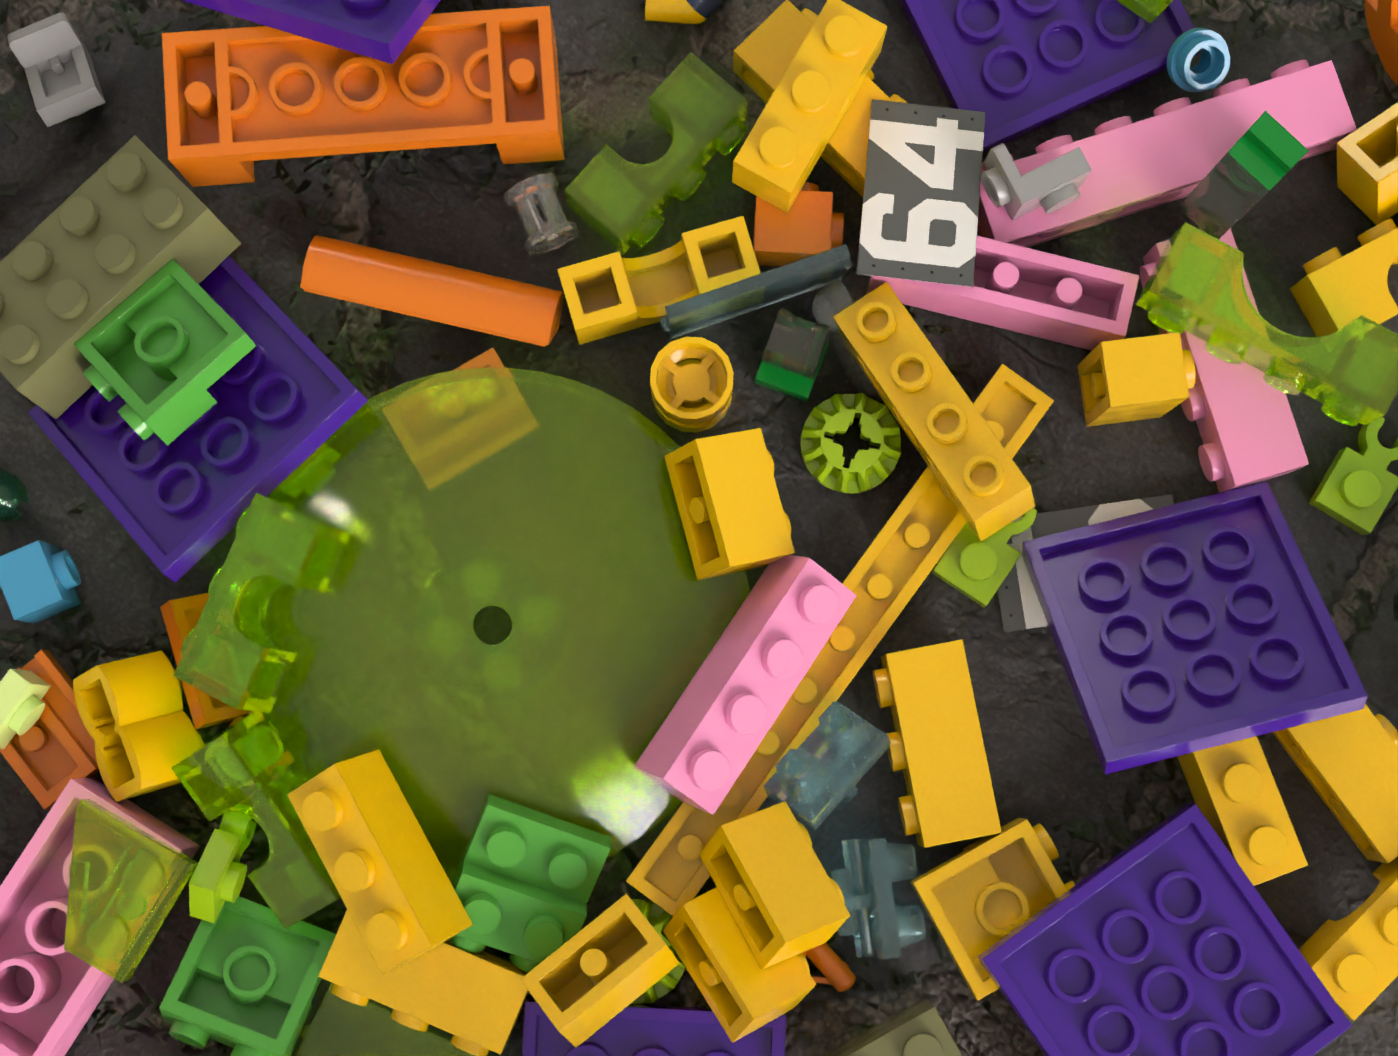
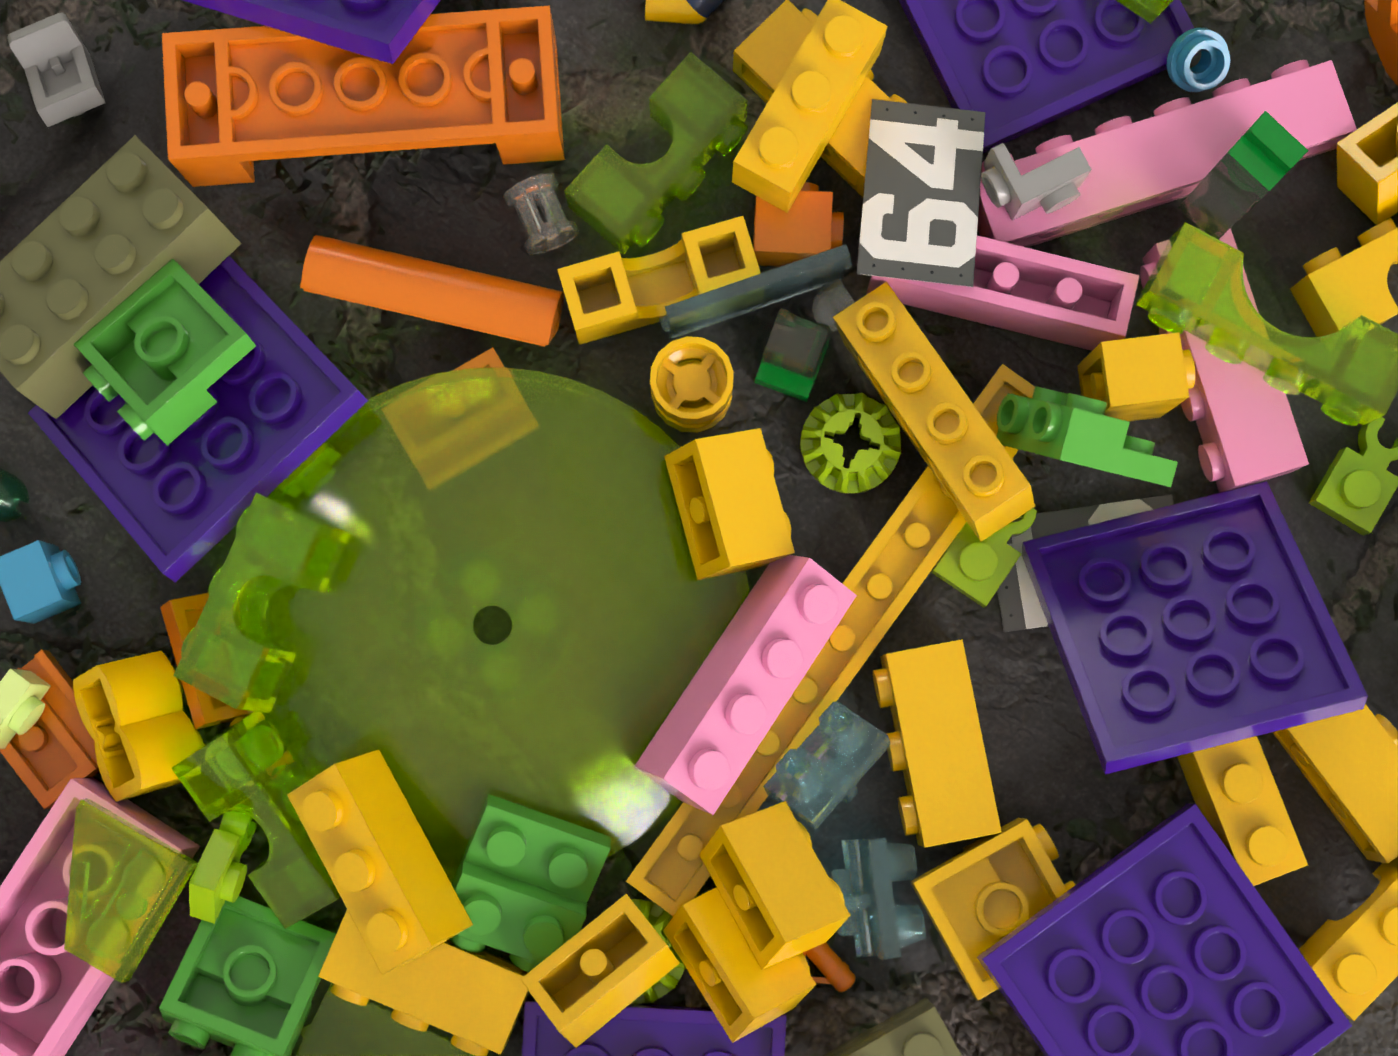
none -> bright green plate [996,386,1178,487]

